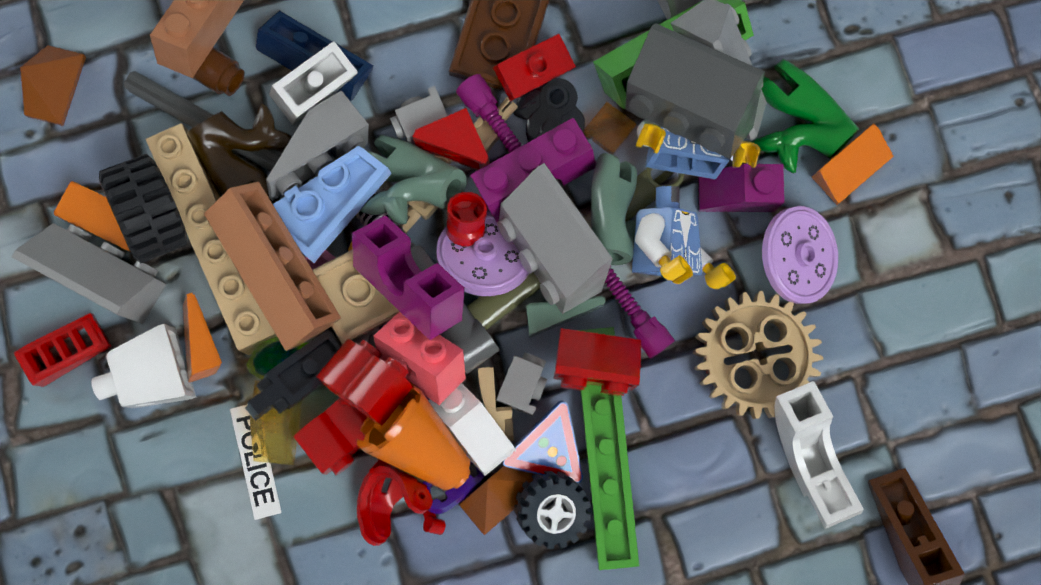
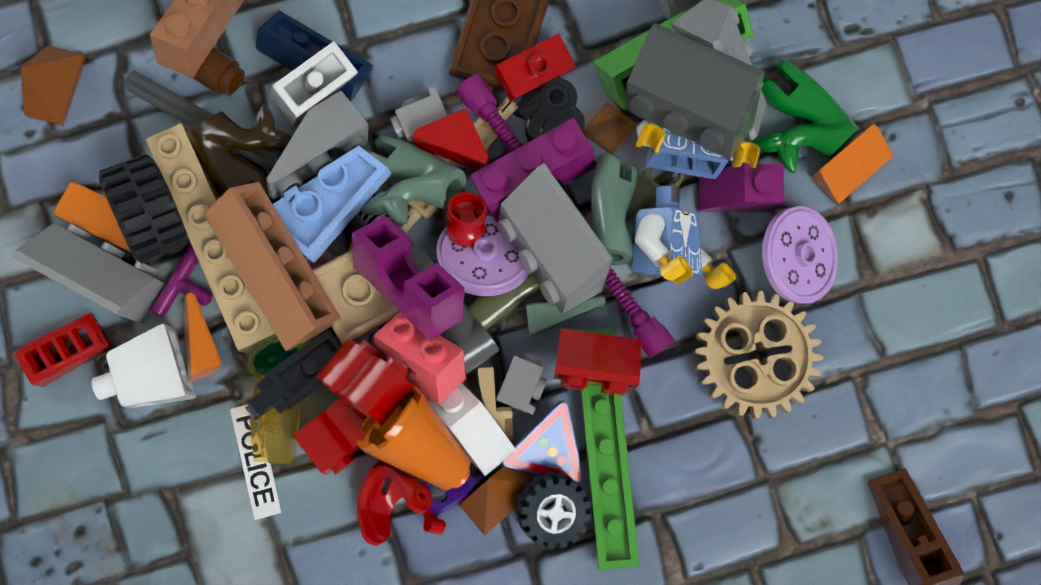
white arch [775,381,864,529] -> none
none -> magenta piece [150,246,213,318]

